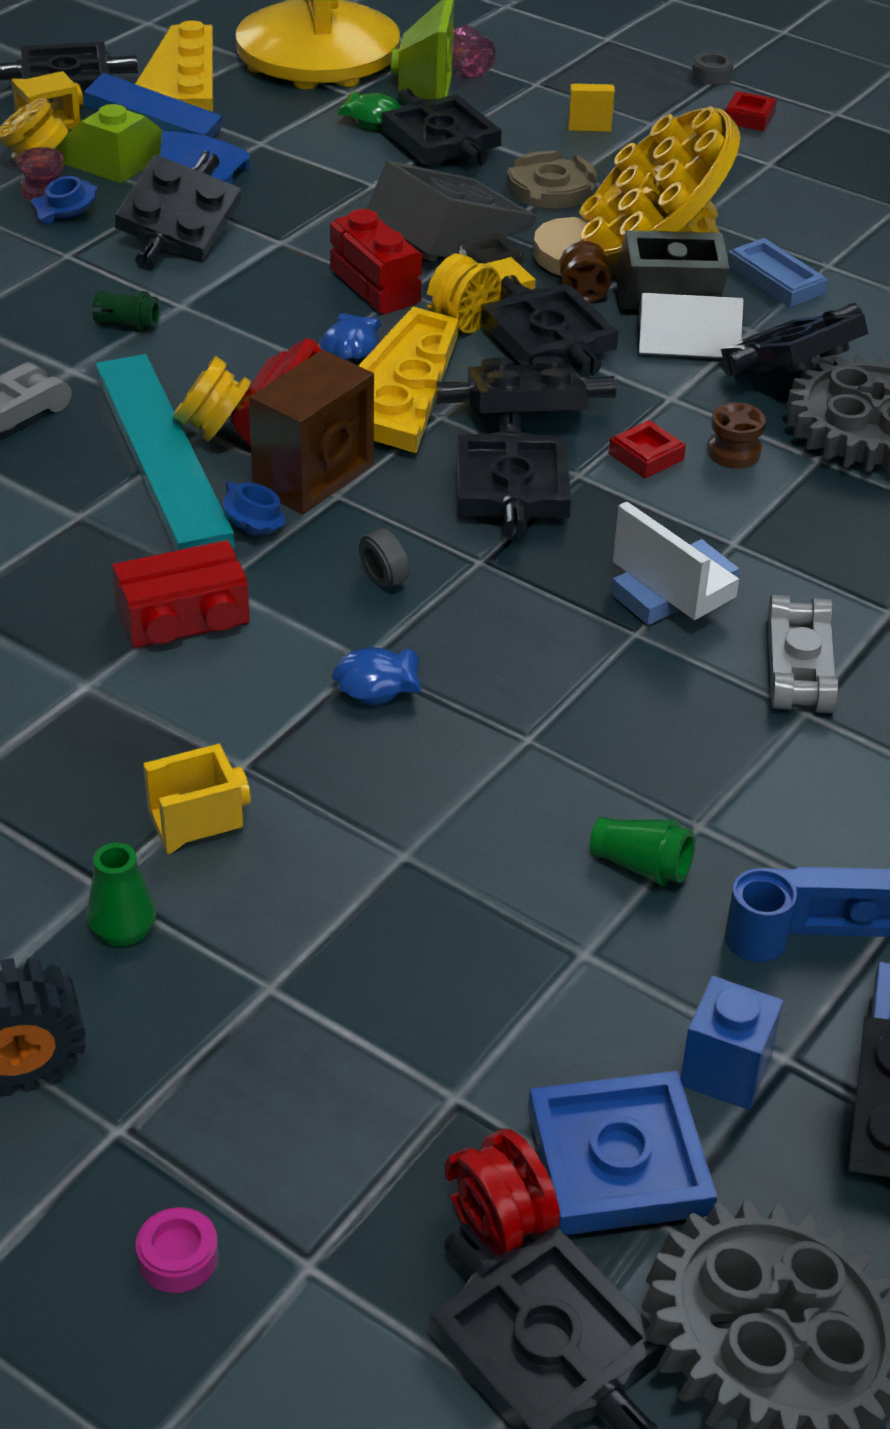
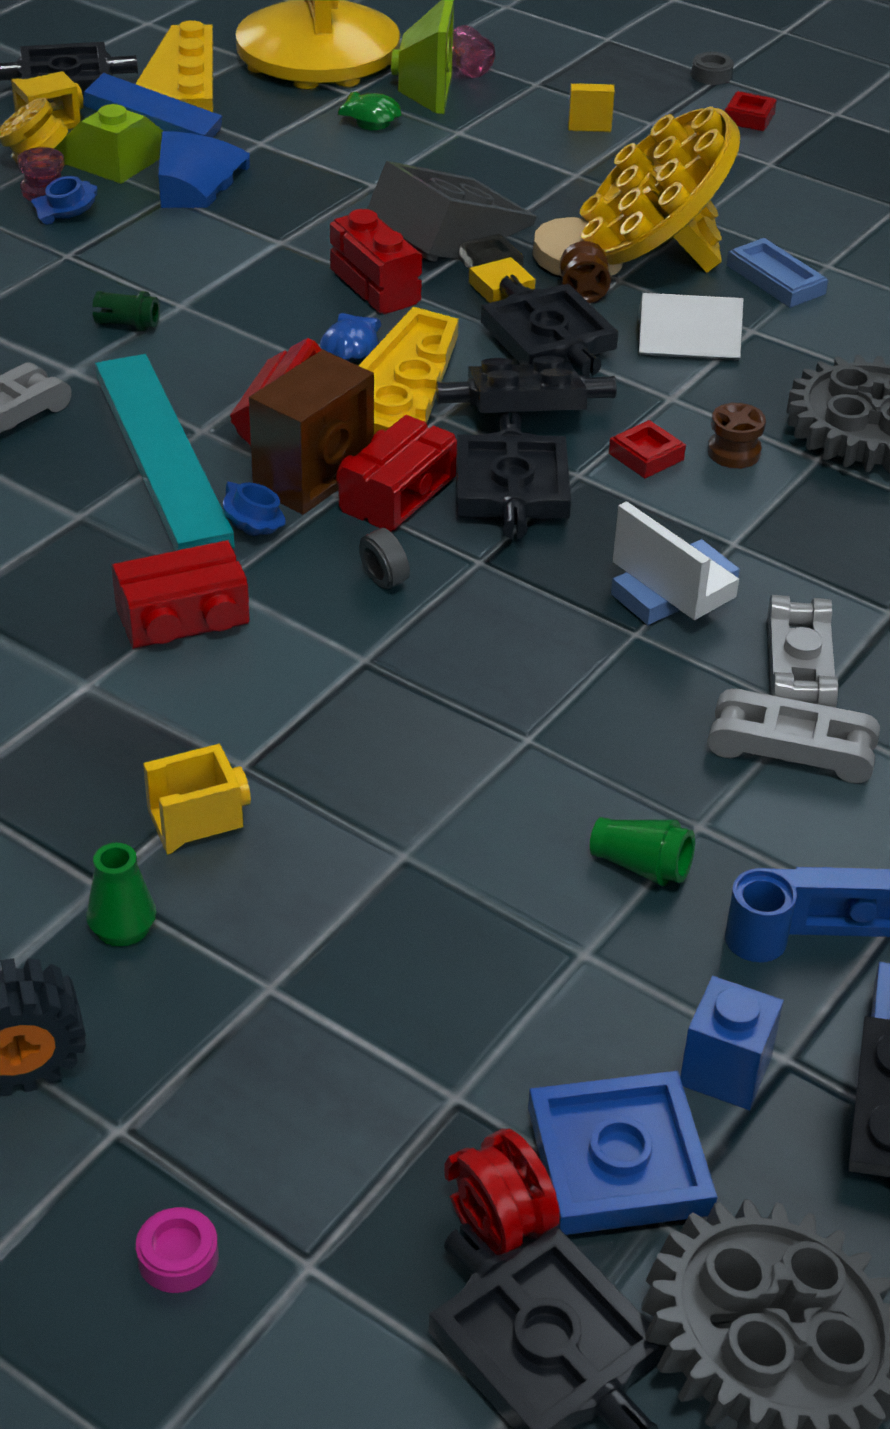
black plate [115,151,241,270] -> none
yellow wheel [172,356,251,442] -> none
blue animal [332,647,421,705] -> none
black plate [382,88,502,168] -> none
yellow wheel [427,254,501,333] -> none
dark tan tile [507,151,597,209] -> none
pearl dark grey brick [615,230,730,309] -> none
black plate [721,303,869,376] -> none
none -> red brick [336,415,457,532]
none -> light grey plate [707,689,880,783]

